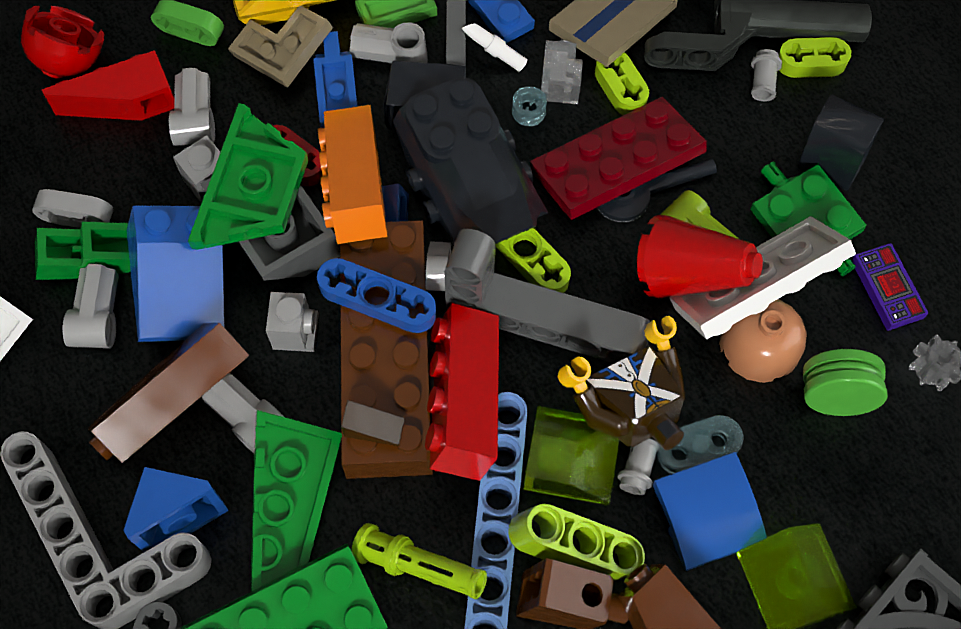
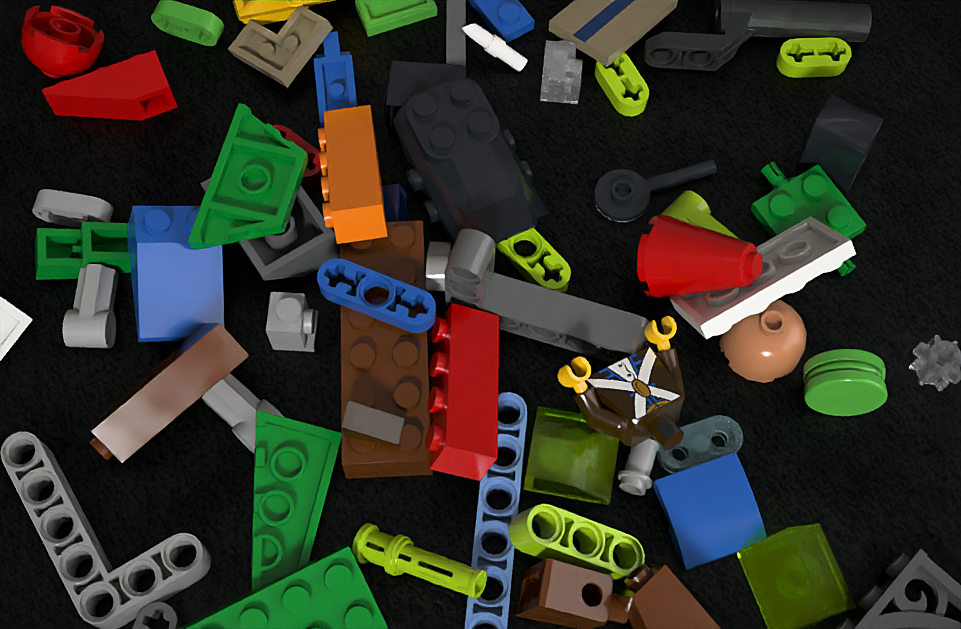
blue slope [123,467,229,552] -> none
light grey piece [169,68,215,146] -> none
light grey brick [173,135,220,203] -> none
light grey piece [350,22,428,63] -> none
clear light blue bush [512,86,547,126] -> none
dark red plate [530,97,707,220] -> none
light grey pin [751,49,782,101] -> none
tile [851,243,928,331] -> none

